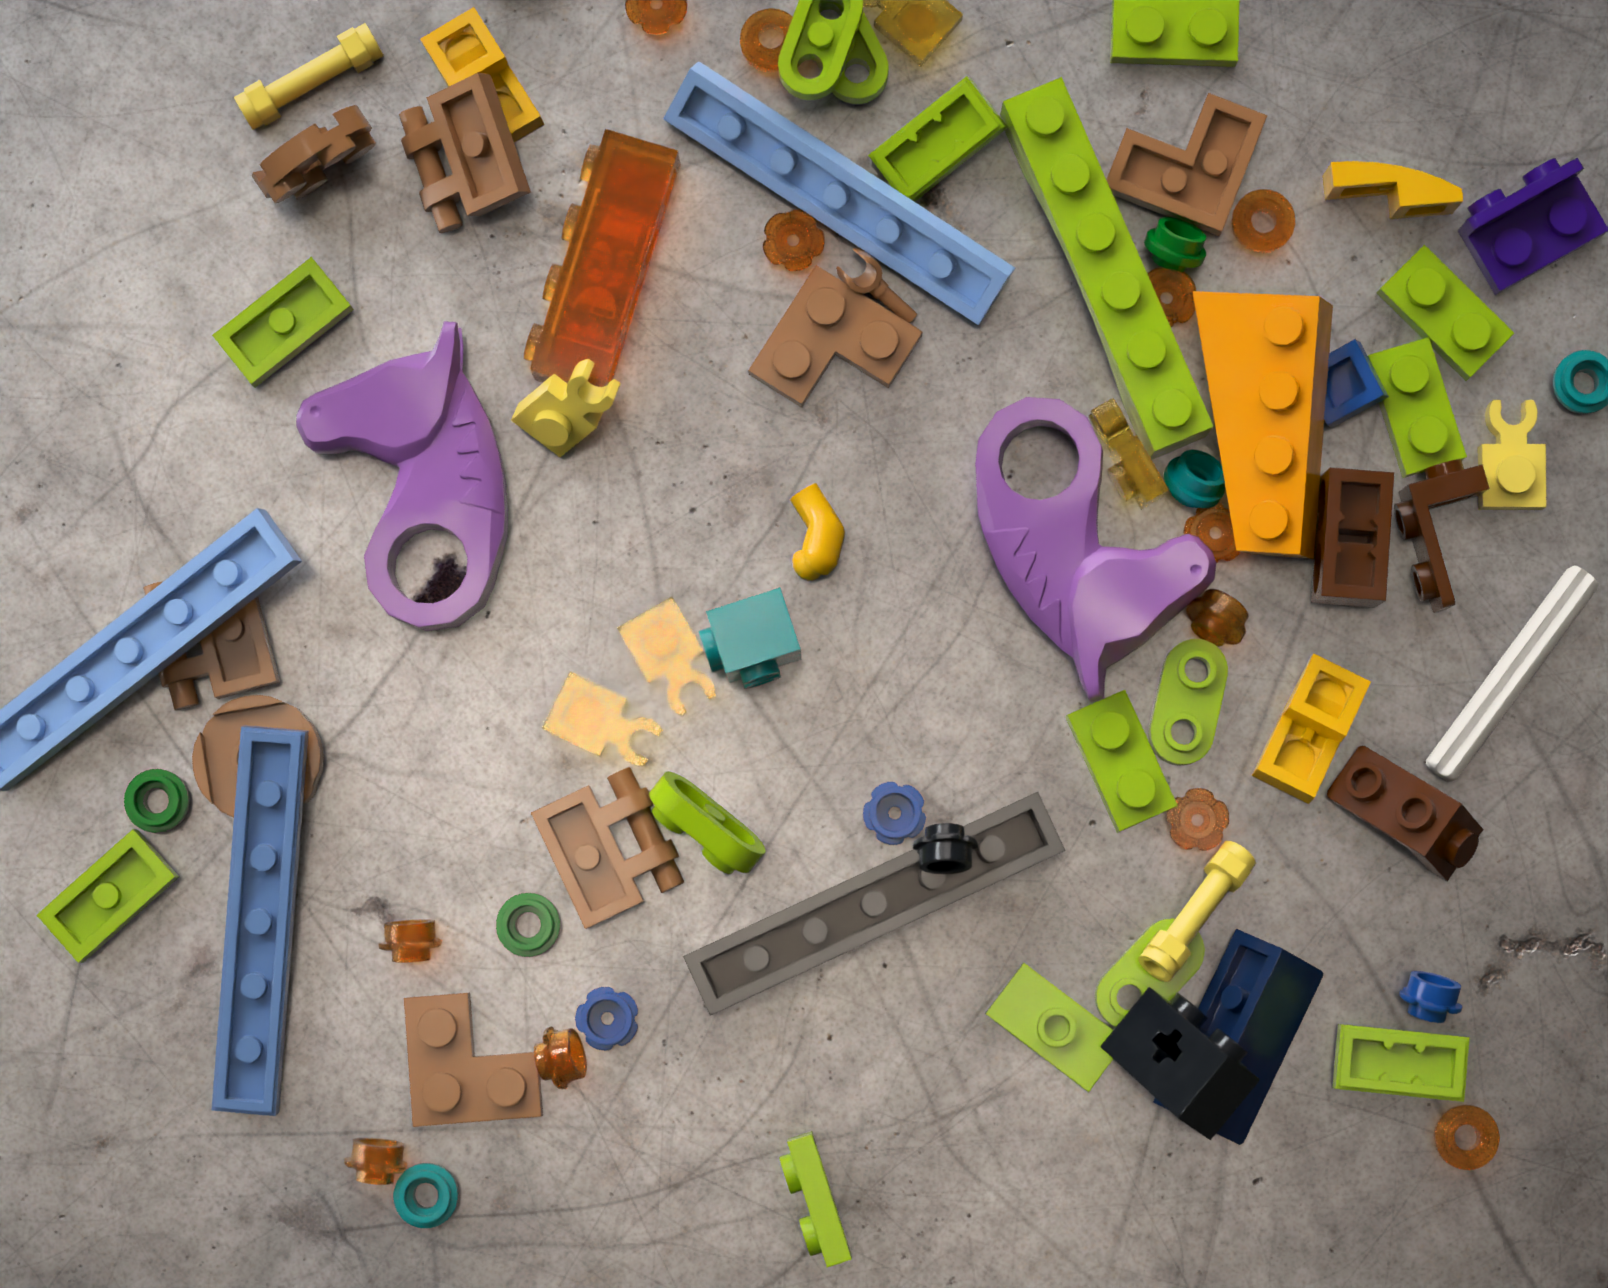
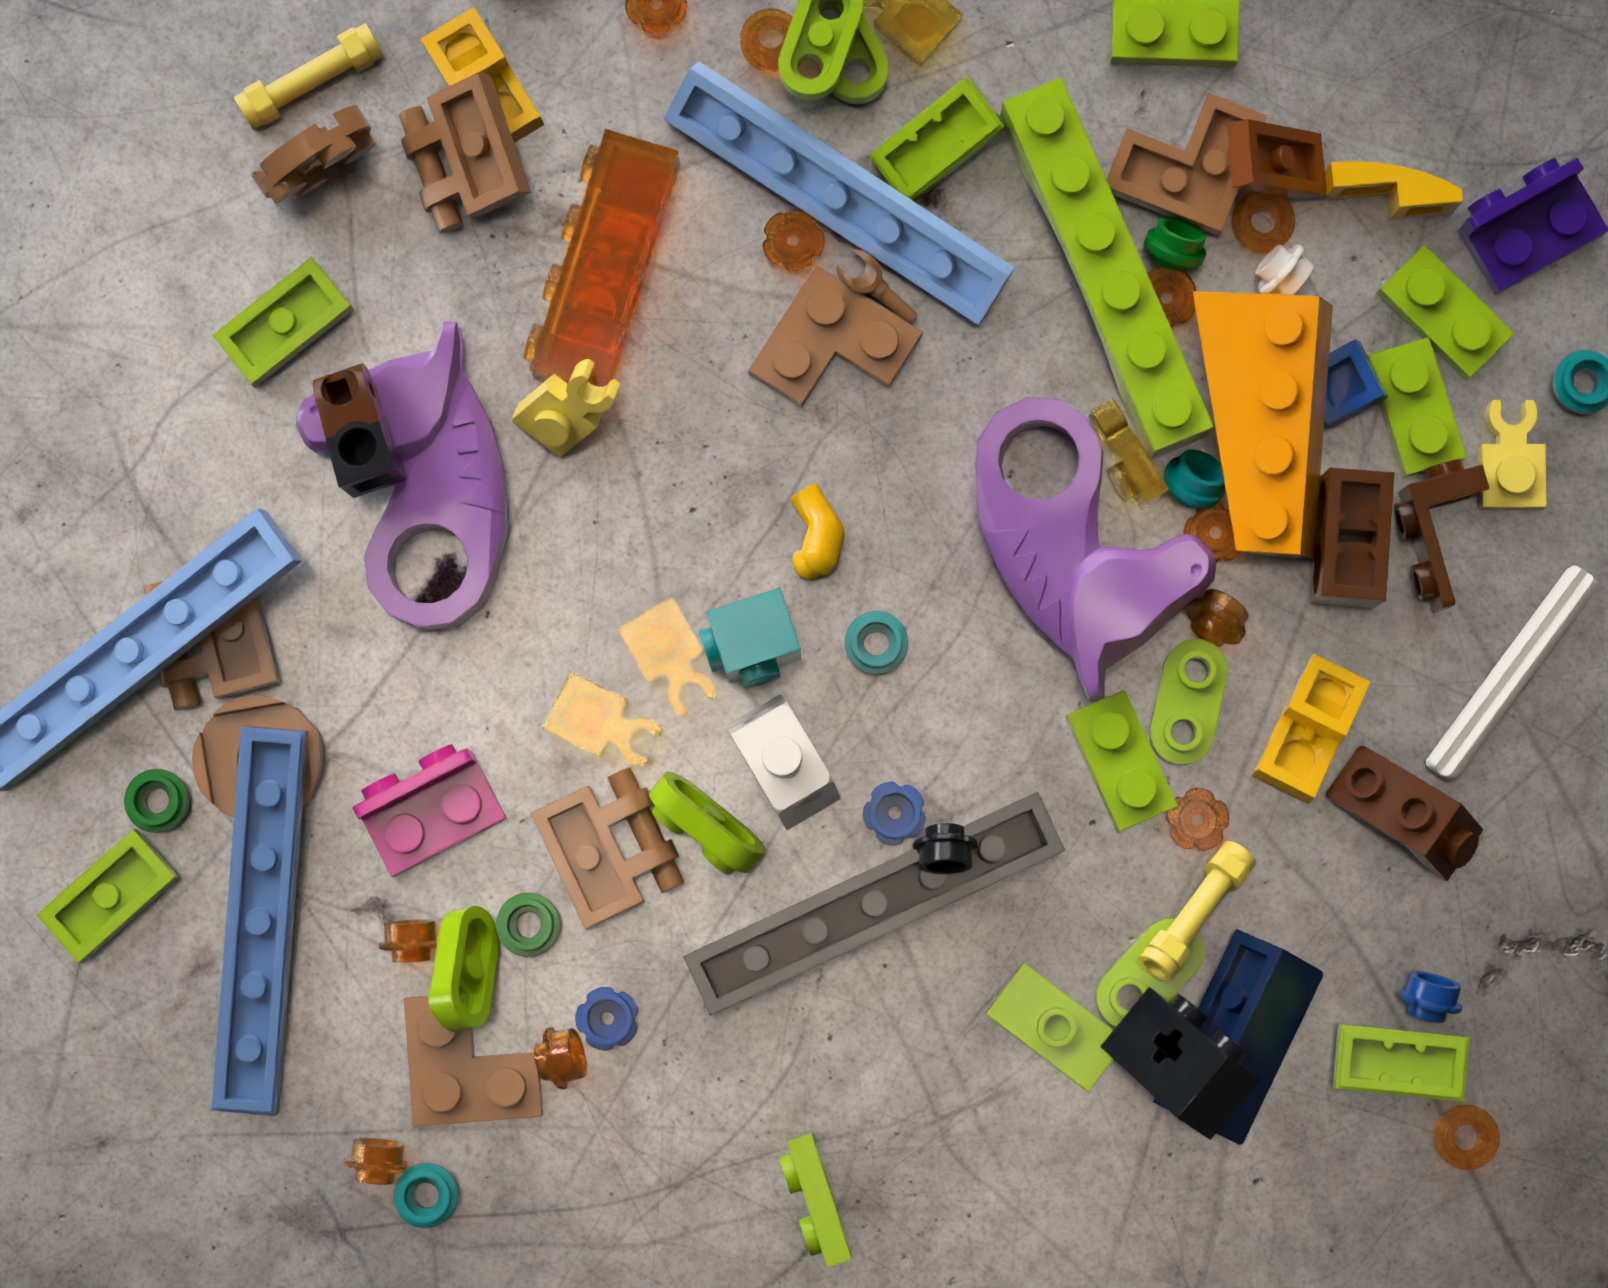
none -> leg [313,363,408,498]
none -> dark pink bracket [352,744,507,877]
none -> lime plate [428,906,499,1032]
none -> white torso [725,694,841,831]
none -> teal plate [845,611,908,675]
none -> dark orange plate [1227,119,1327,200]
none -> white plate [1255,244,1314,295]

